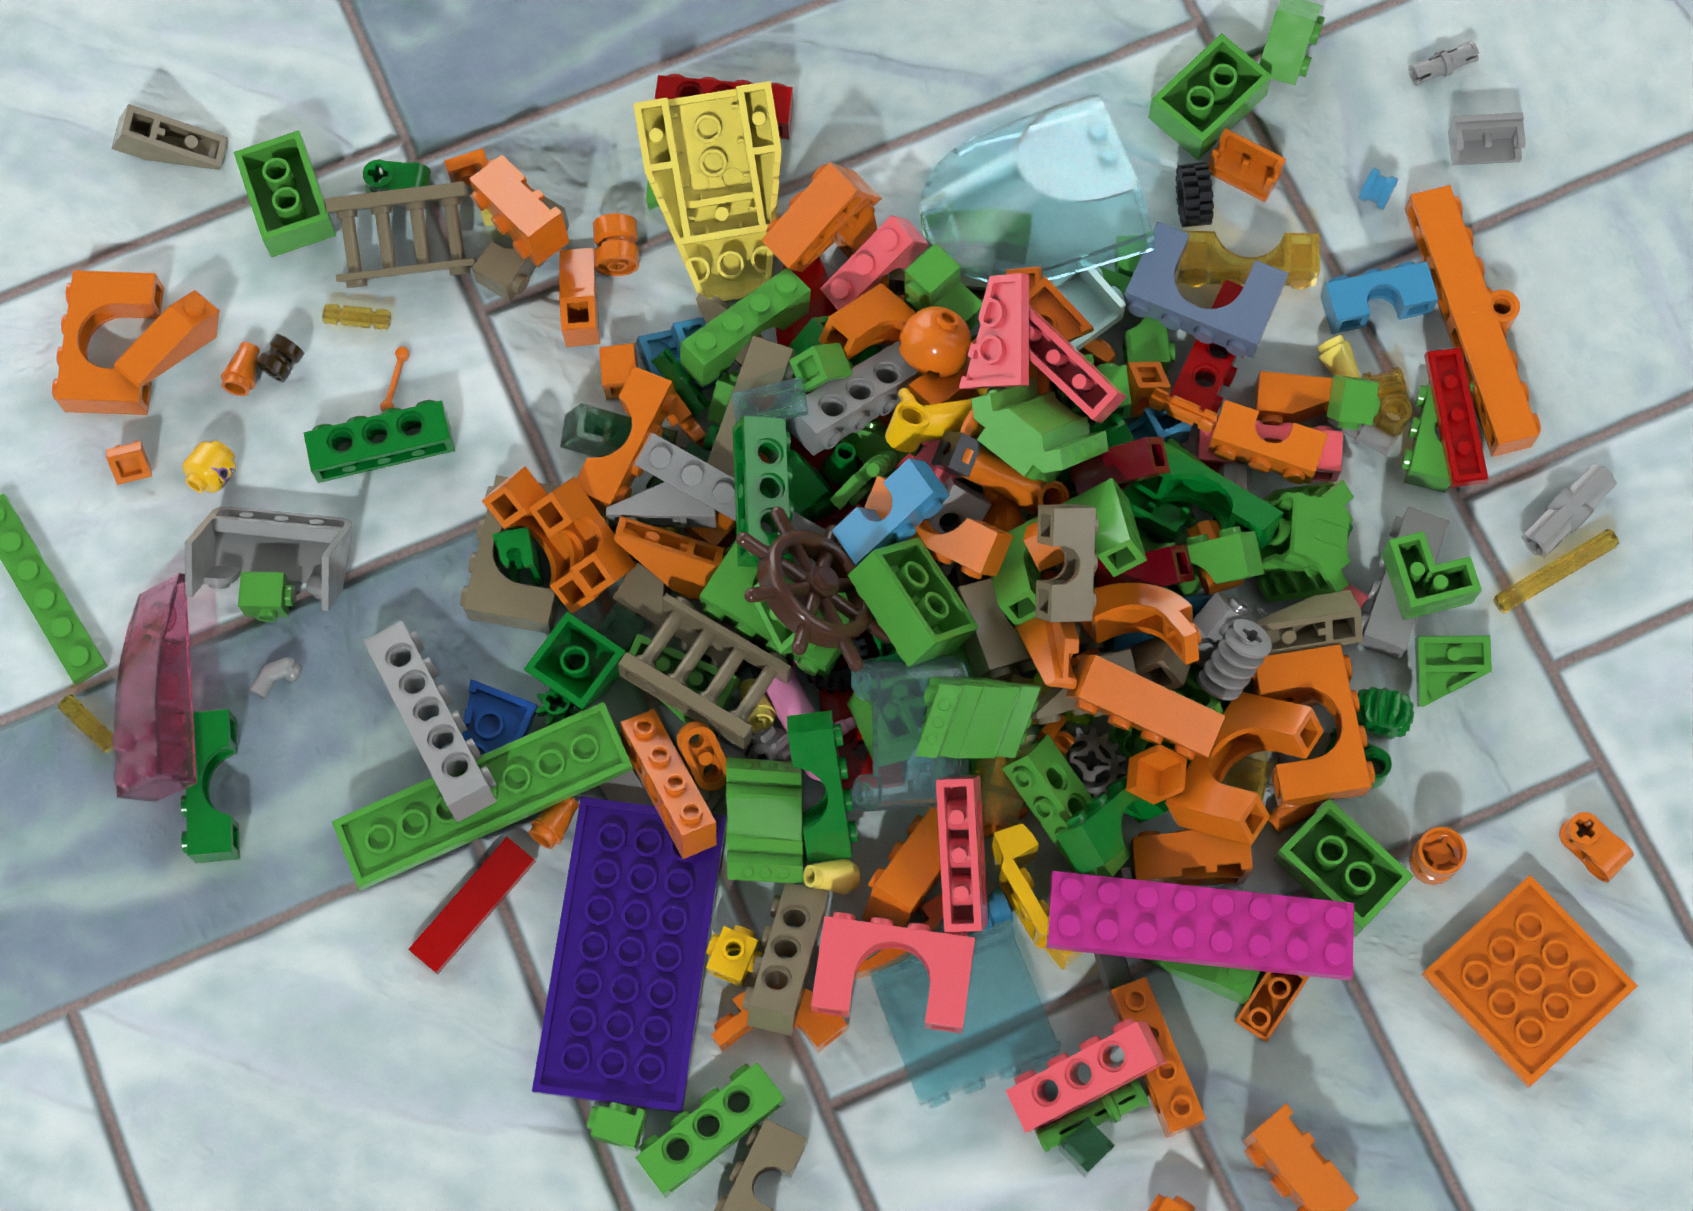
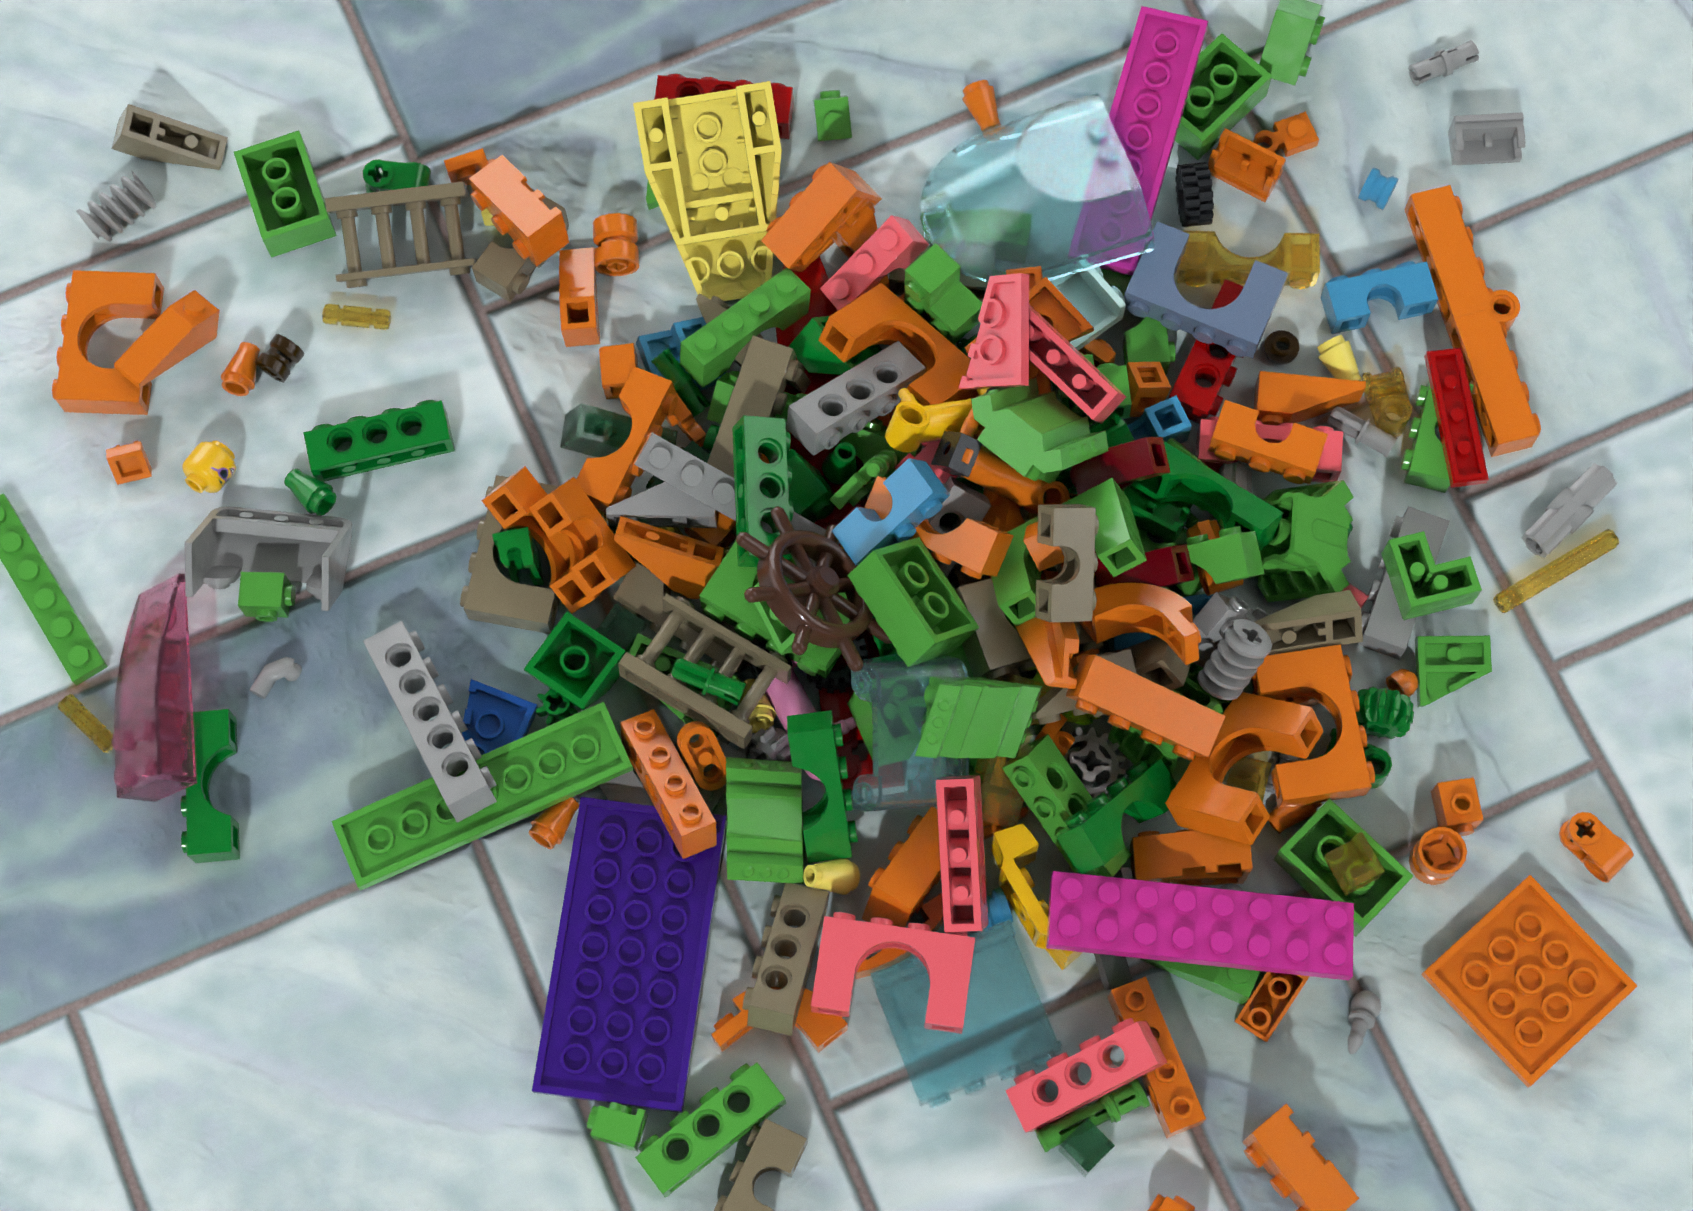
orange hinge [380,347,410,412] -> none
red tile [408,837,536,975] -> none
yellow brick [706,925,763,988] -> none
clear light blue tile [731,377,809,423] -> none
bright green panel [789,343,853,393] -> none
orange cylinder [898,306,972,378] -> none
orange panel [1126,745,1187,805] -> none
orange axle [1149,388,1218,432] -> none
bright green brick [1327,375,1380,430] -> none
none -> light grey piece [76,171,157,242]
none -> green cone [284,469,337,516]
none -> green axle [672,658,746,705]
none -> bright green bracket [813,90,852,142]
none -> orange cone [962,80,1001,134]
none -> dark pink plate [1067,6,1208,276]
none -> orange plate [1253,111,1319,157]
none -> dark brown plate [1264,330,1299,365]
none -> clear yellow panel [1324,832,1385,896]
none -> light grey bar [1348,991,1381,1054]
none -> orange hinge [1386,669,1418,697]
none -> orange brick [1430,777,1484,837]

